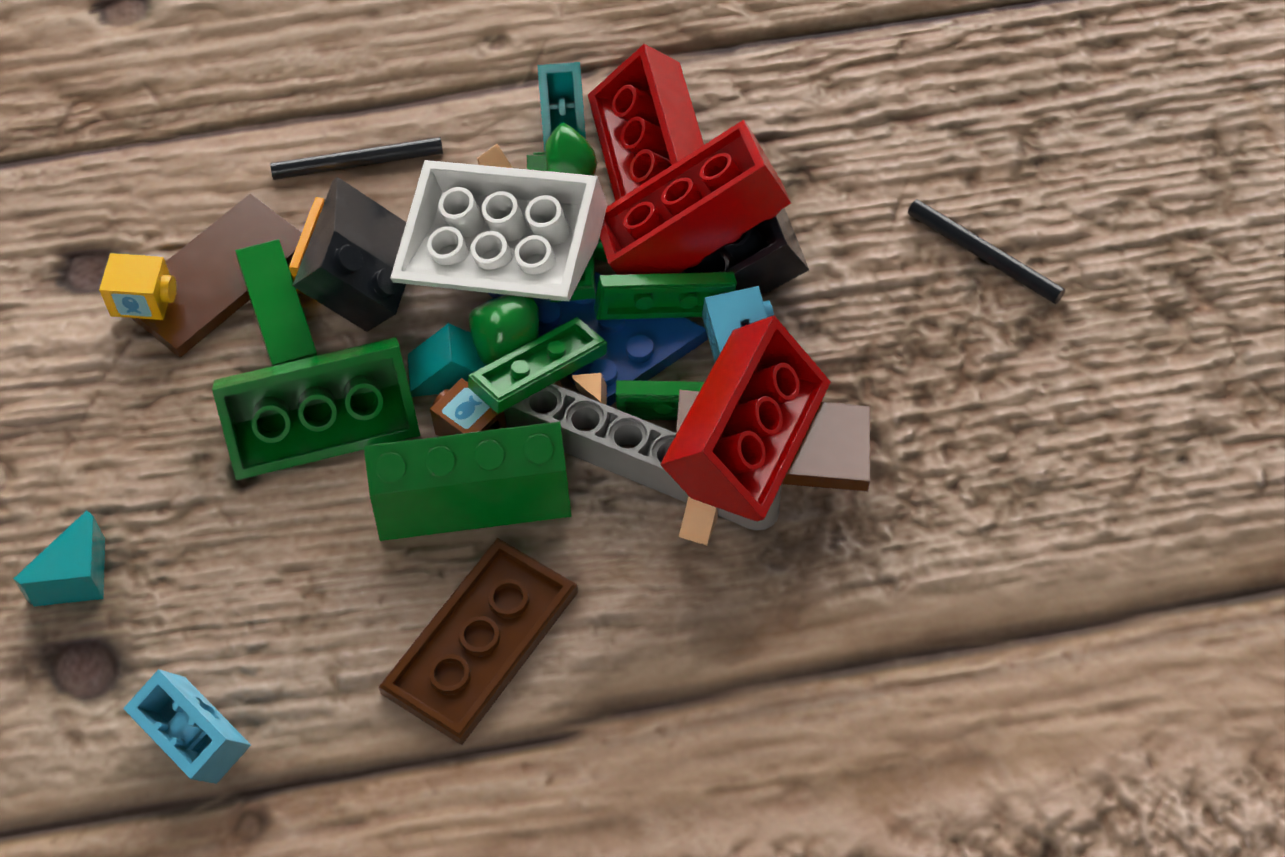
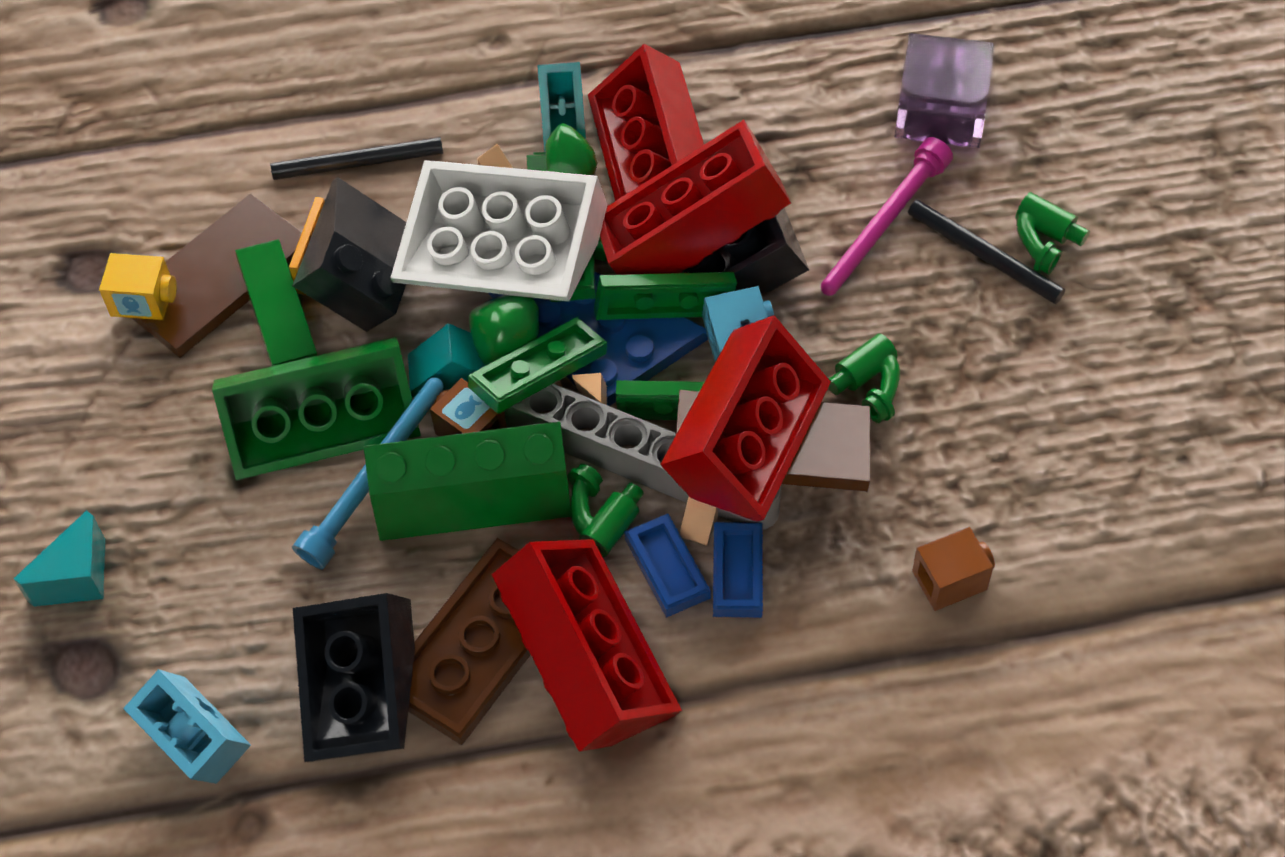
none -> dark azure piece [292,378,444,570]
none -> black slope [293,593,415,762]
none -> red slope [491,539,682,752]
none -> green plant [567,464,644,558]
none -> blue tile [624,513,711,618]
none -> blue tile [713,522,763,618]
none -> dark pink piece [820,137,953,296]
none -> green plant [828,333,900,423]
none -> clear purple brick [894,33,994,148]
none -> dark orange brick [912,527,995,611]
none -> green plant [1015,192,1090,275]

